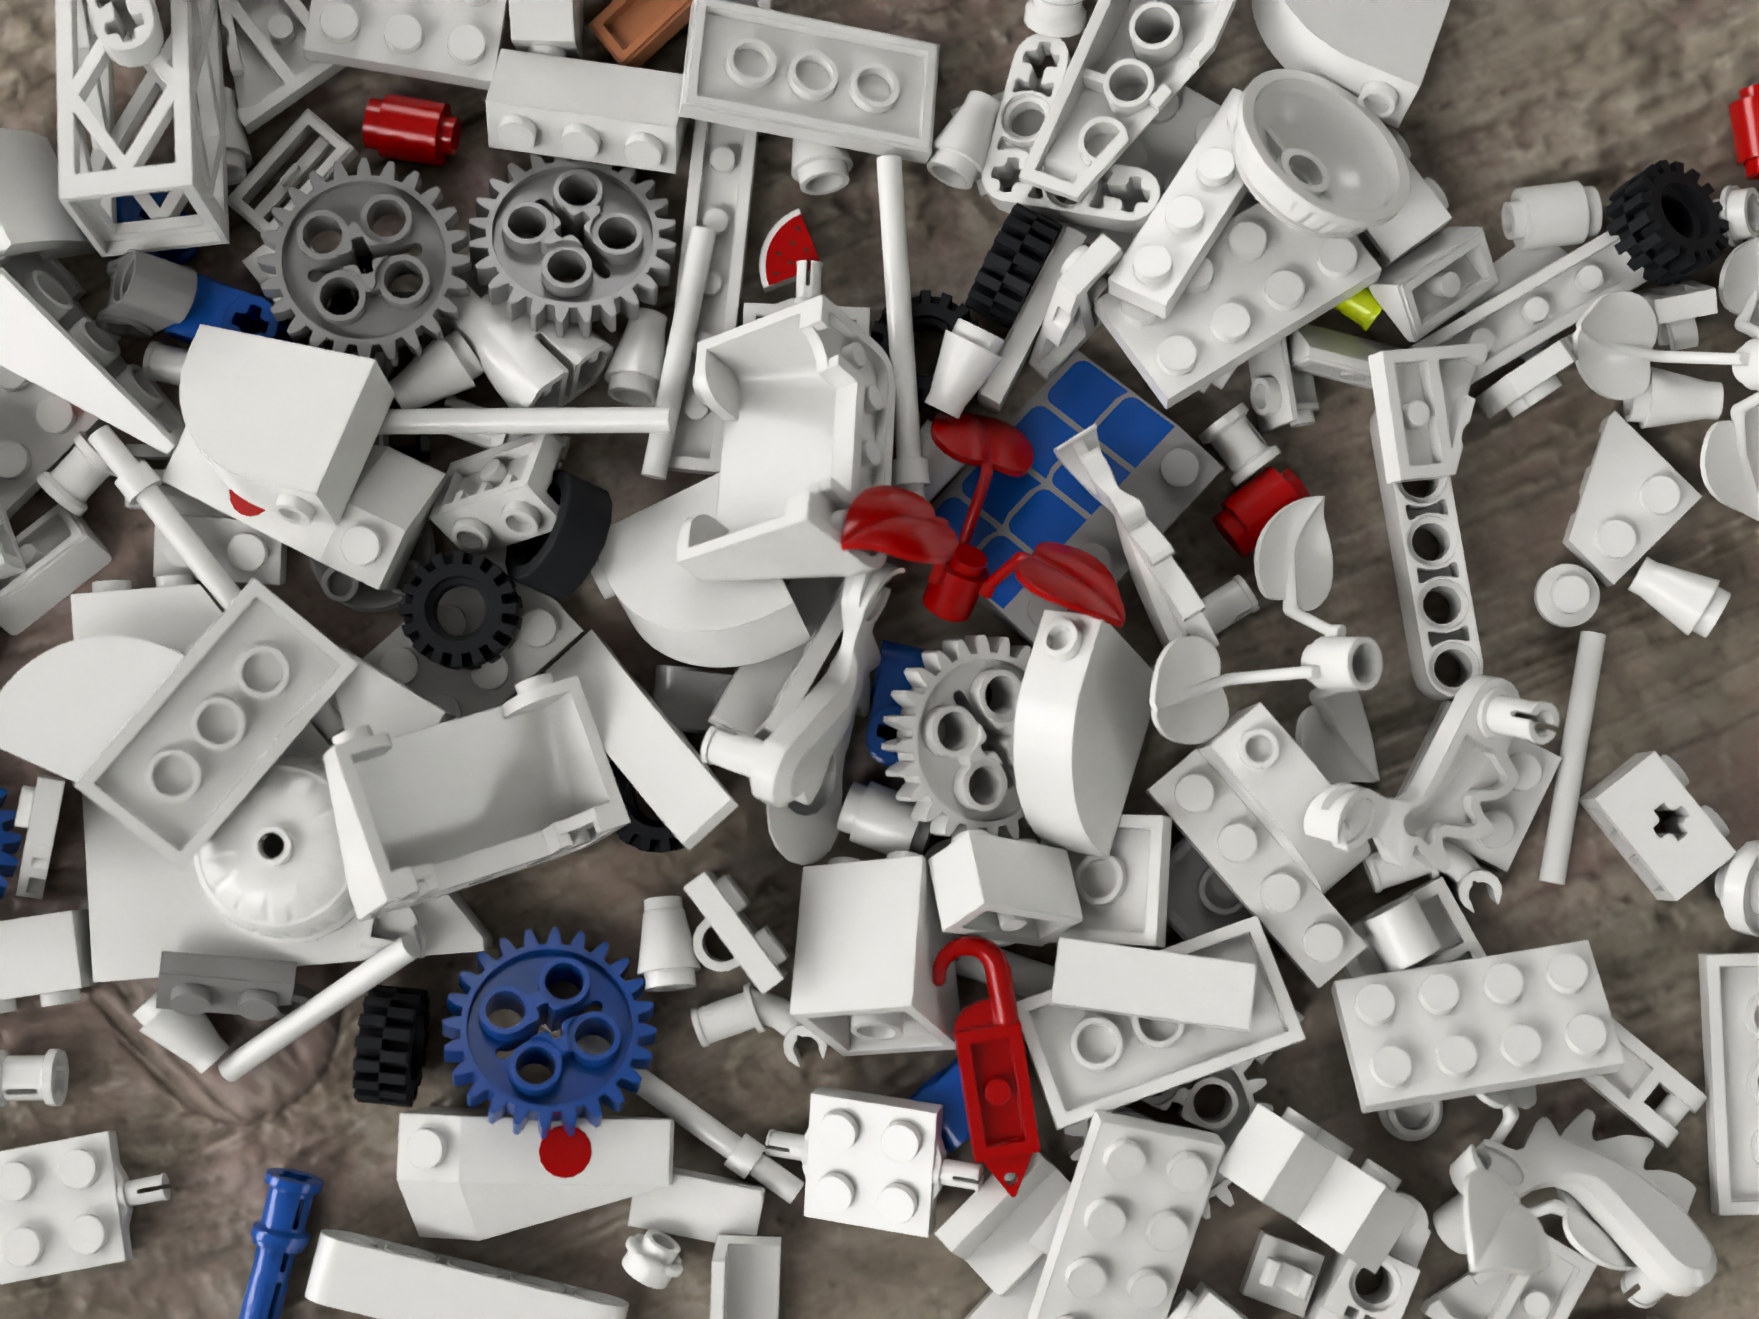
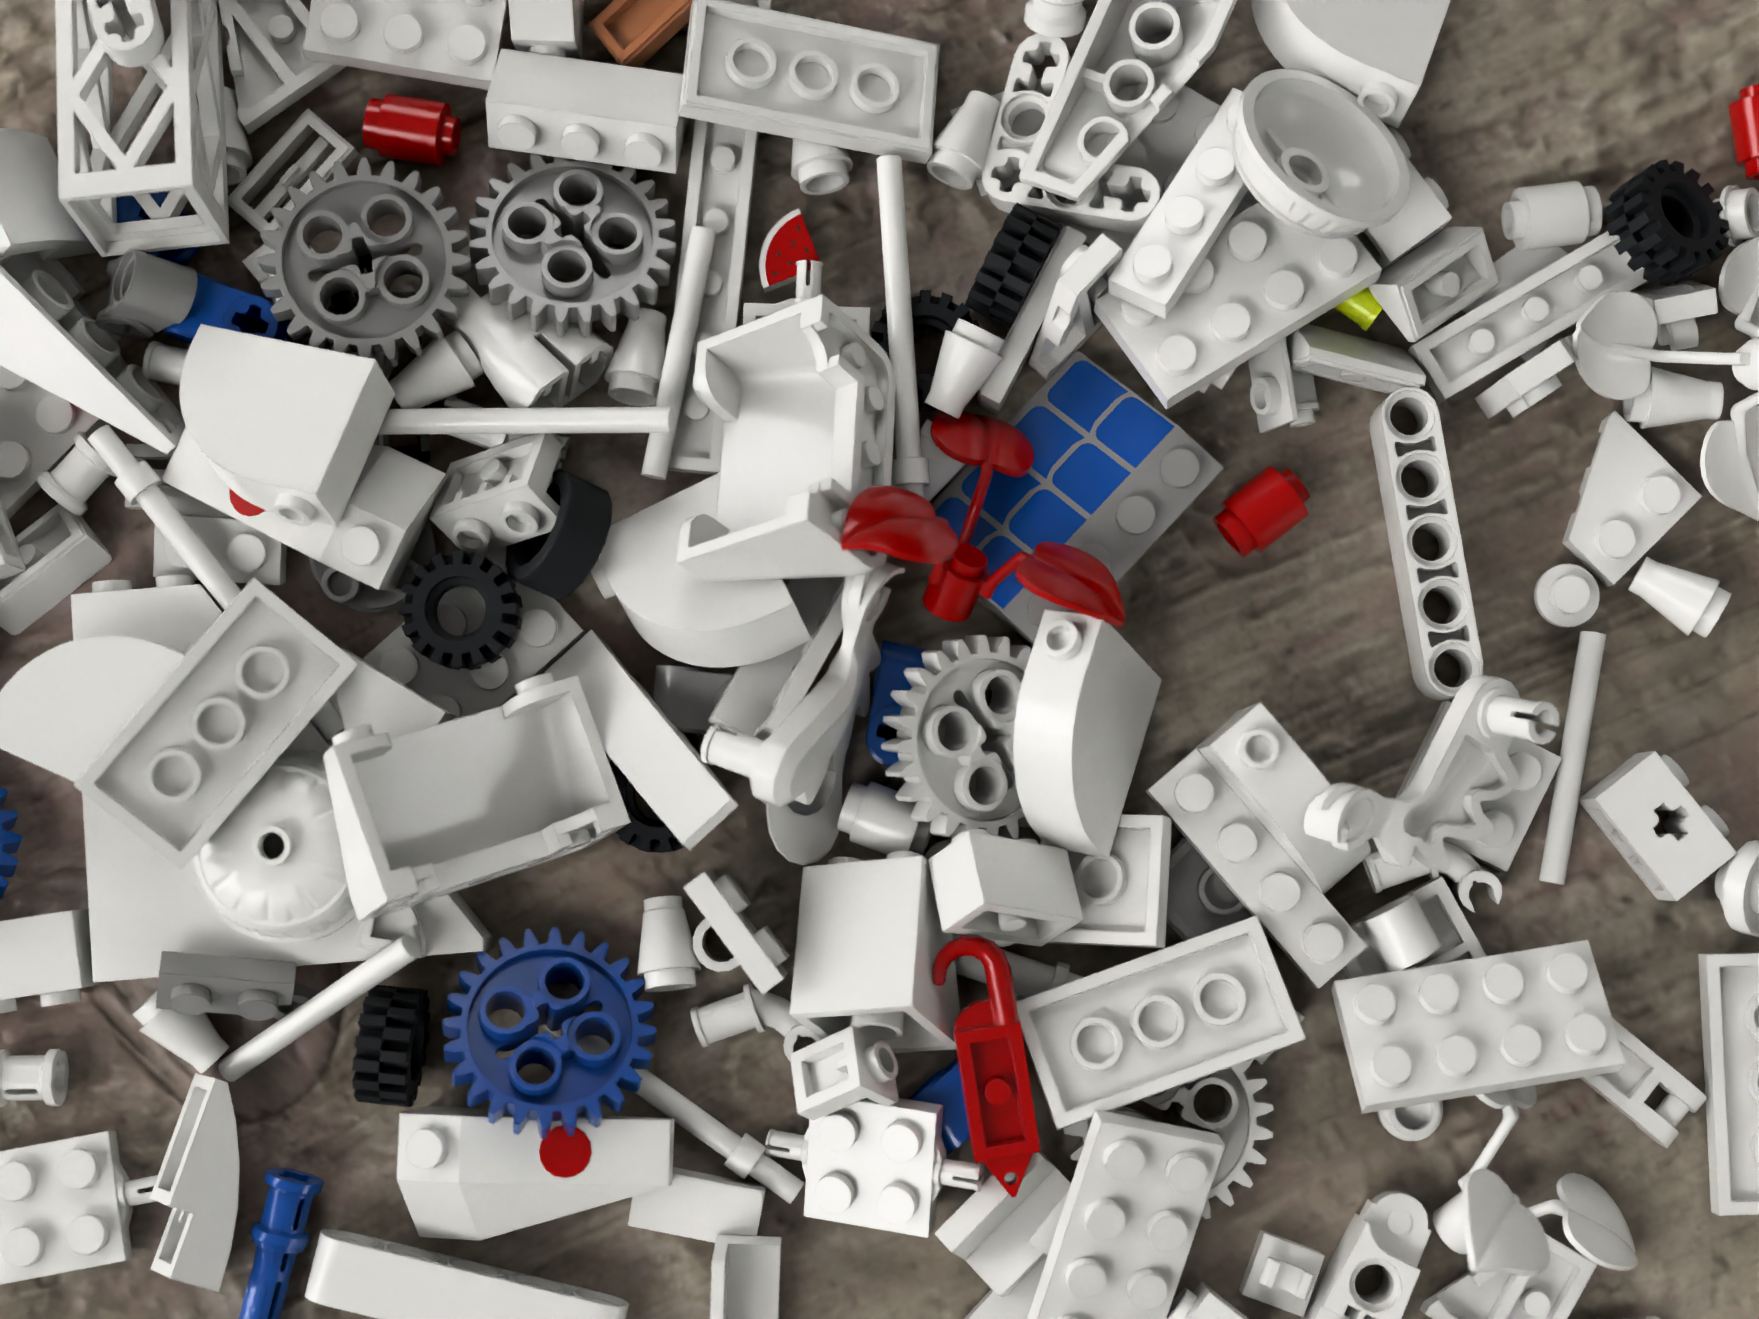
white wing [14,774,65,899] -> none
white plate [622,1229,683,1289] -> none
white tile [1050,937,1257,1032] -> none
white animal [1054,423,1260,648] -> none
white plant [1150,496,1383,784] -> none
white bush [1198,402,1282,487] -> none
white brick [1217,1103,1418,1274] -> none
white wing [1368,342,1488,484] -> none
white animal [1449,1109,1717,1309] -> none
none -> white slope [150,1073,240,1292]
none -> white bracket [790,1026,899,1121]

